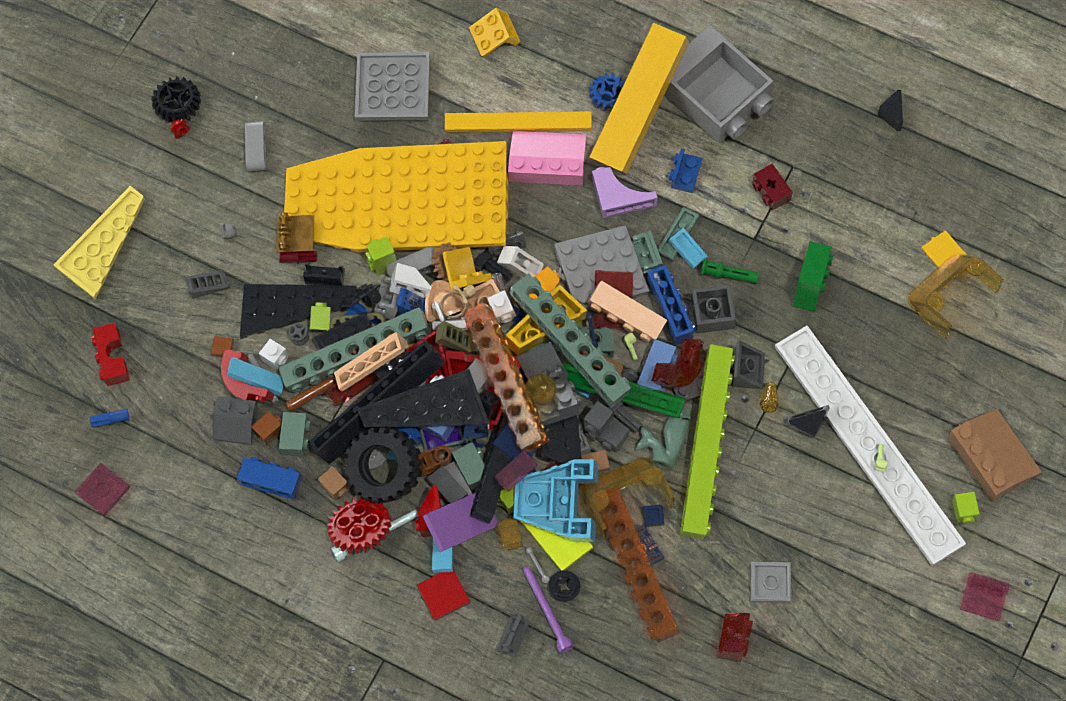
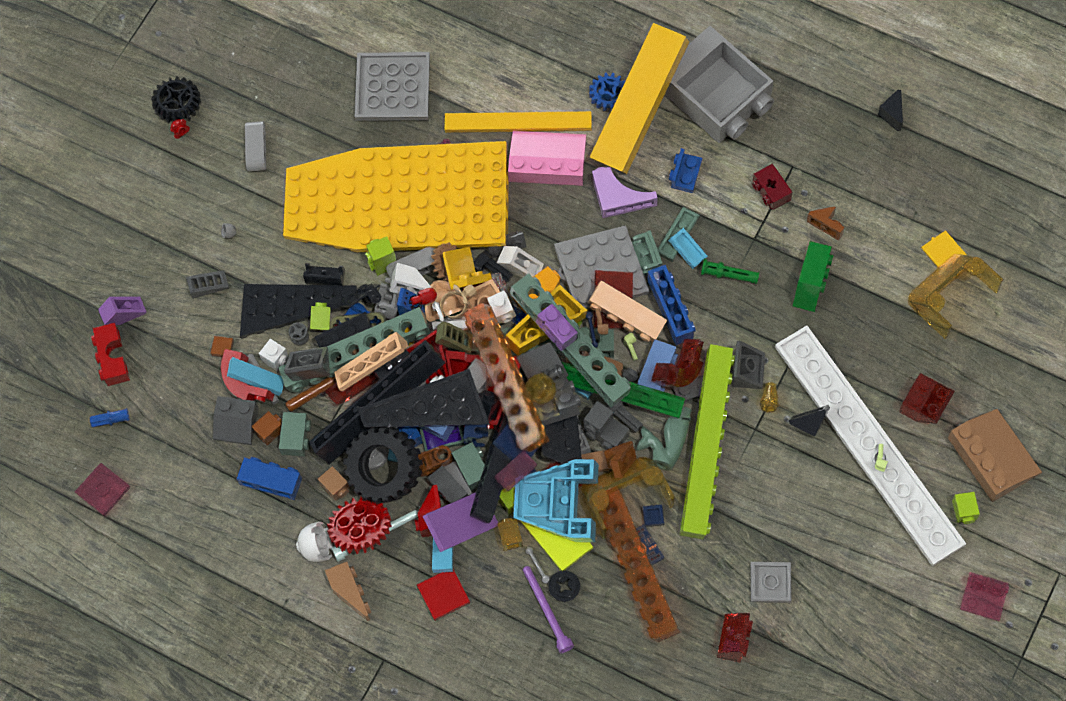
light yellow wing [54,186,145,300] -> none
pearl gold hinge [276,212,314,253] -> none
dark red axle [279,251,318,264] -> none
yellow bracket [469,8,521,57] -> none
dark grey hinge [496,614,530,658] -> none
dark grey brick [691,285,736,333] -> none
none -> medium lavender slope [98,297,147,325]
none -> dark grey slope [284,346,330,381]
none -> white cylinder [296,522,333,562]
none -> medium nougat slope [325,562,372,621]
none -> red cylinder [410,288,437,305]
none -> medium lavender brick [536,304,578,351]
none -> medium nougat hand [595,308,608,335]
none -> dark orange slope [604,441,637,478]
none -> dark orange slope [807,206,844,241]
none -> clear red slope [899,373,955,424]

